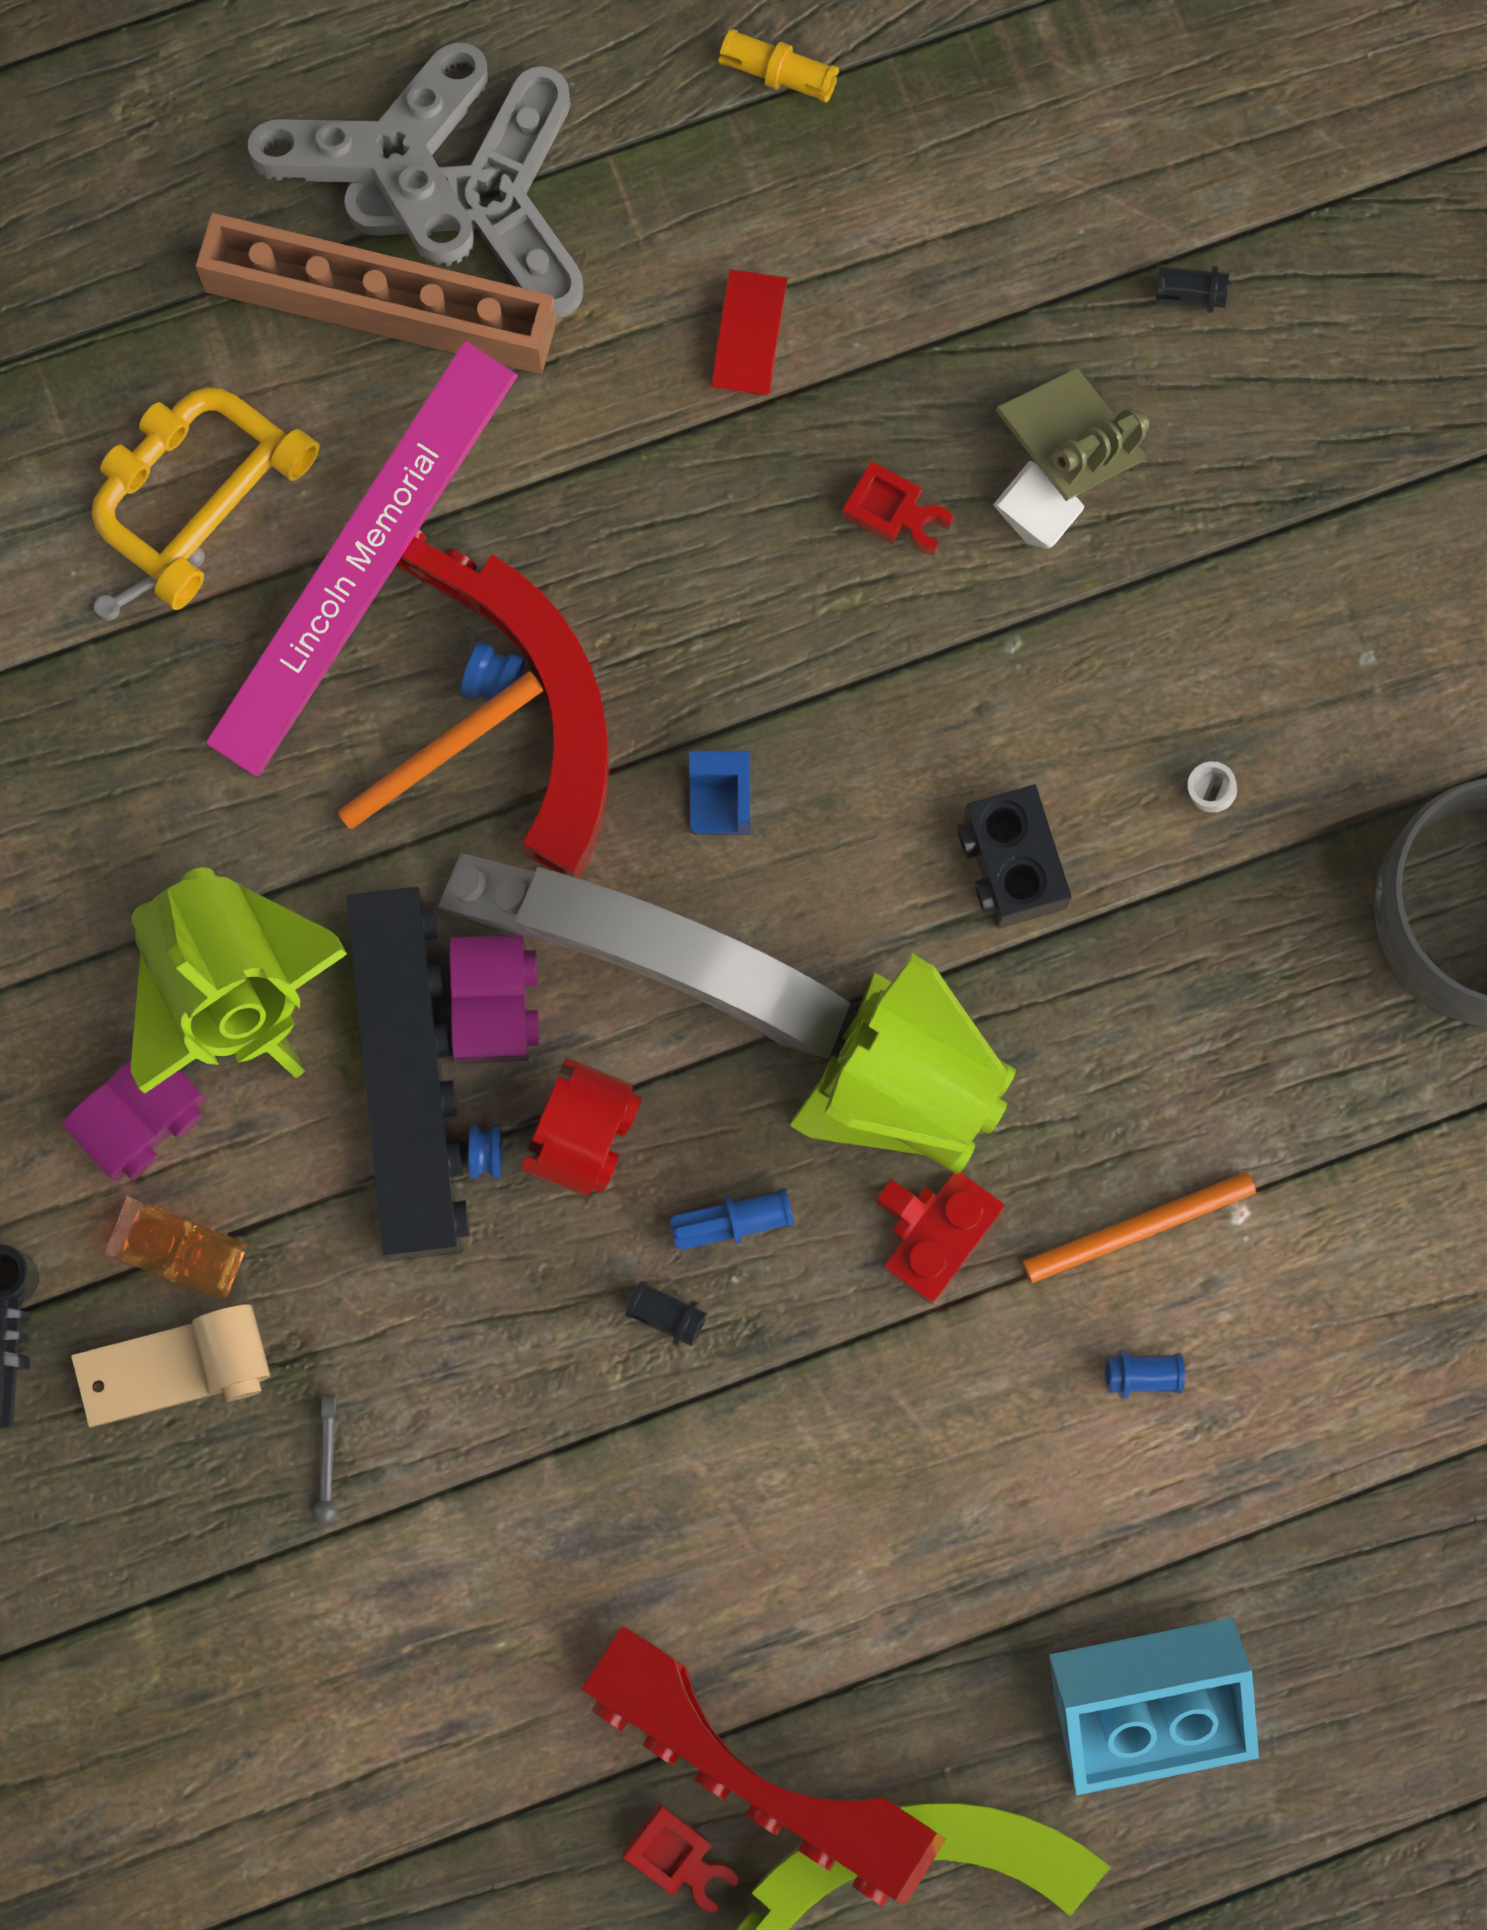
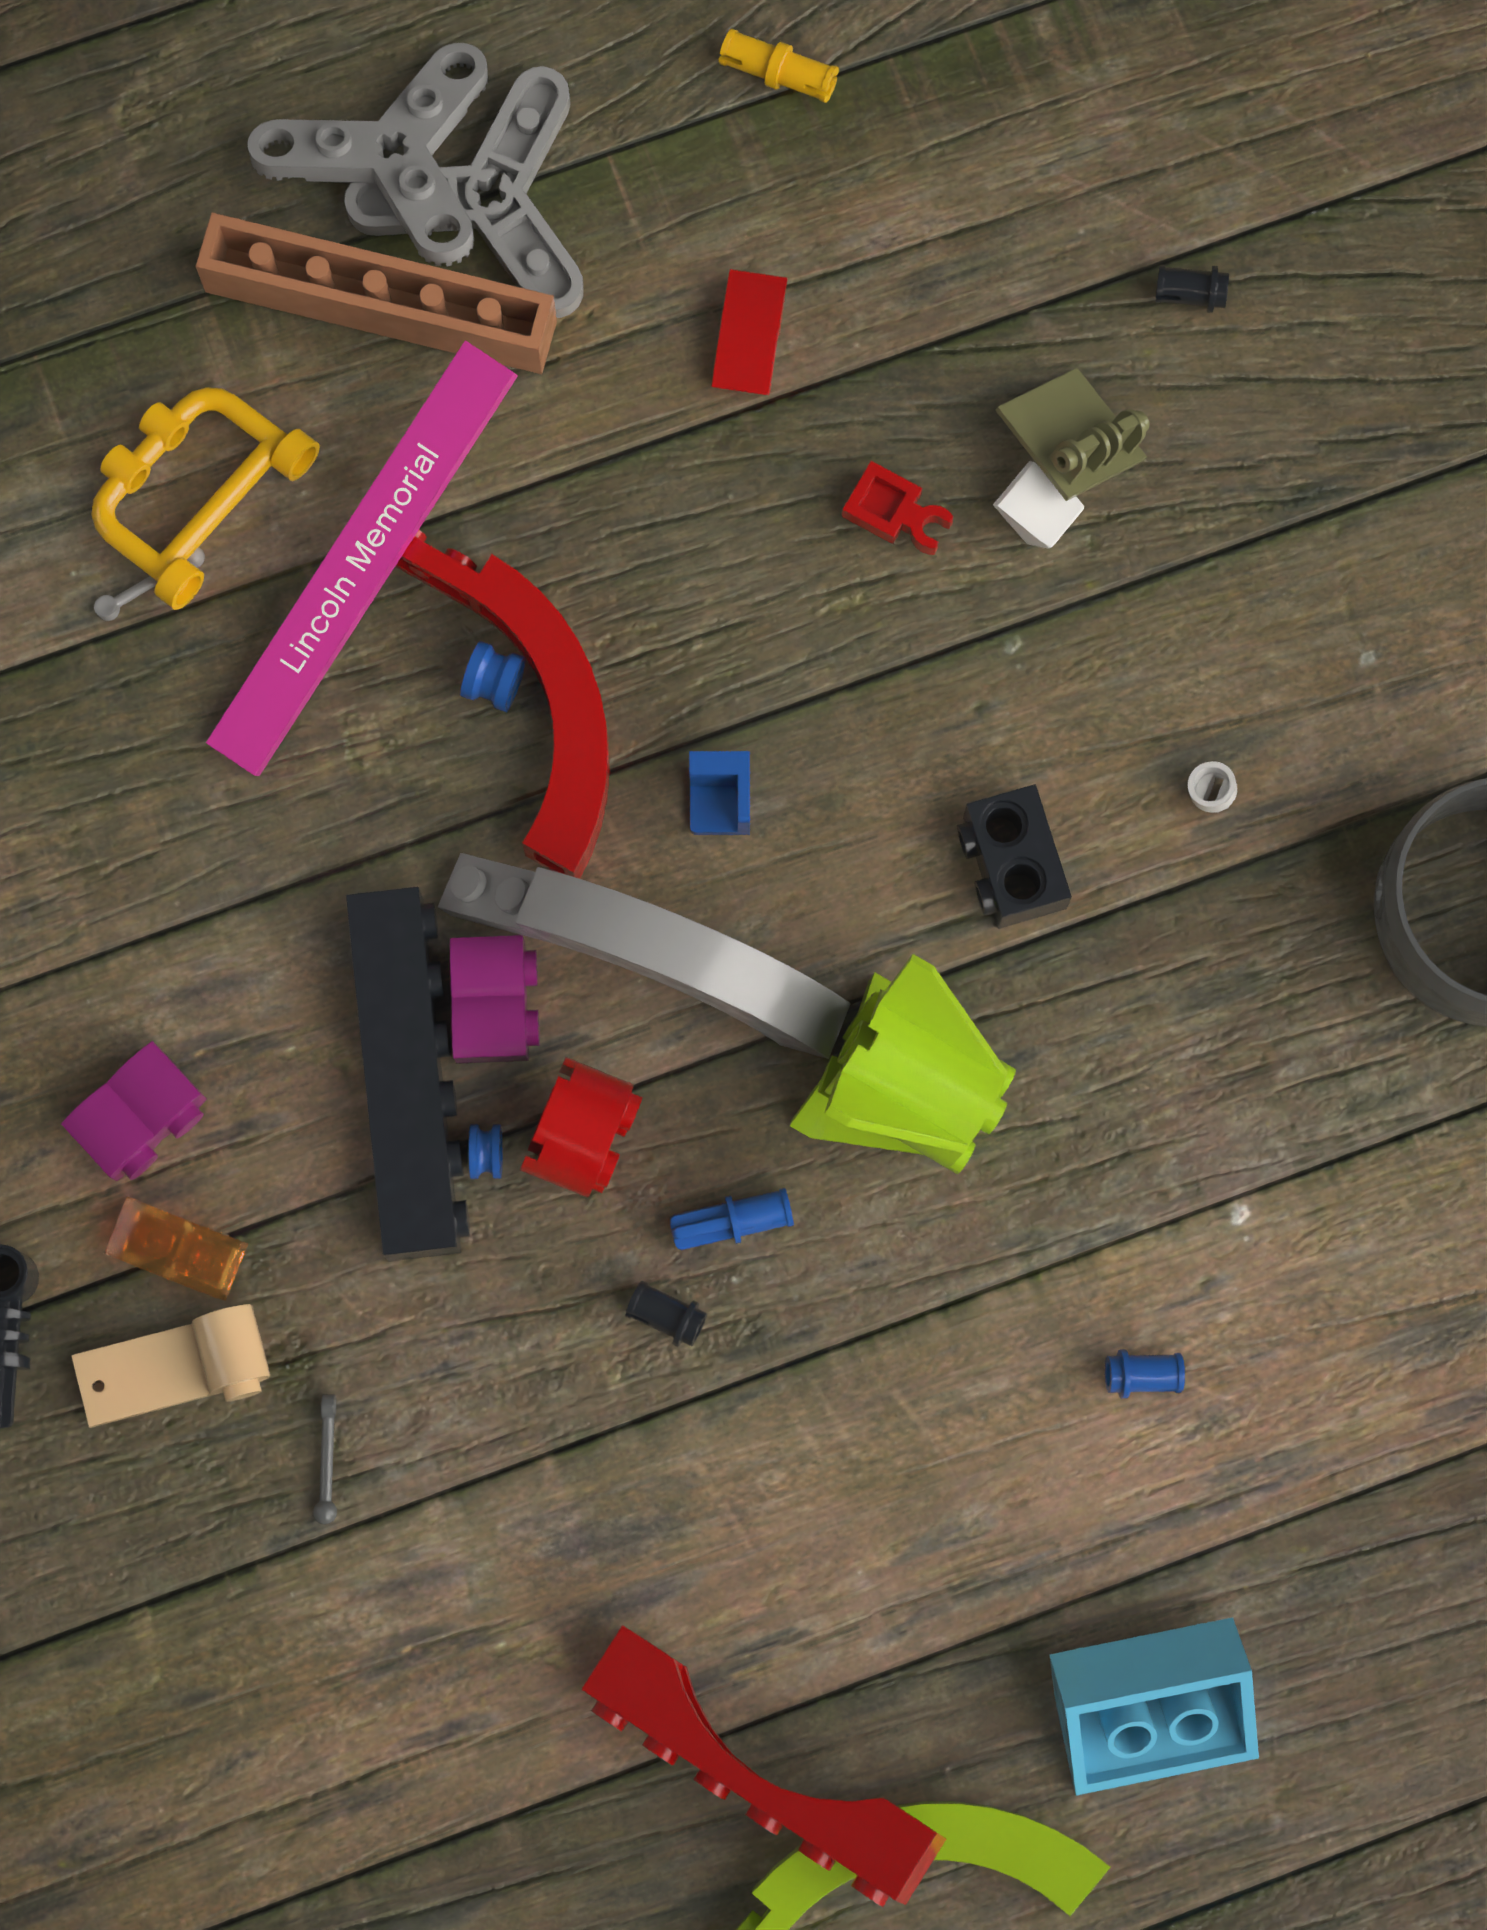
lime brick [130,867,347,1094] -> none
orange bar [338,671,543,830] -> none
red plate [621,1802,739,1913] -> none
red hinge [876,1172,1006,1305] -> none
orange bar [1022,1171,1256,1284] -> none

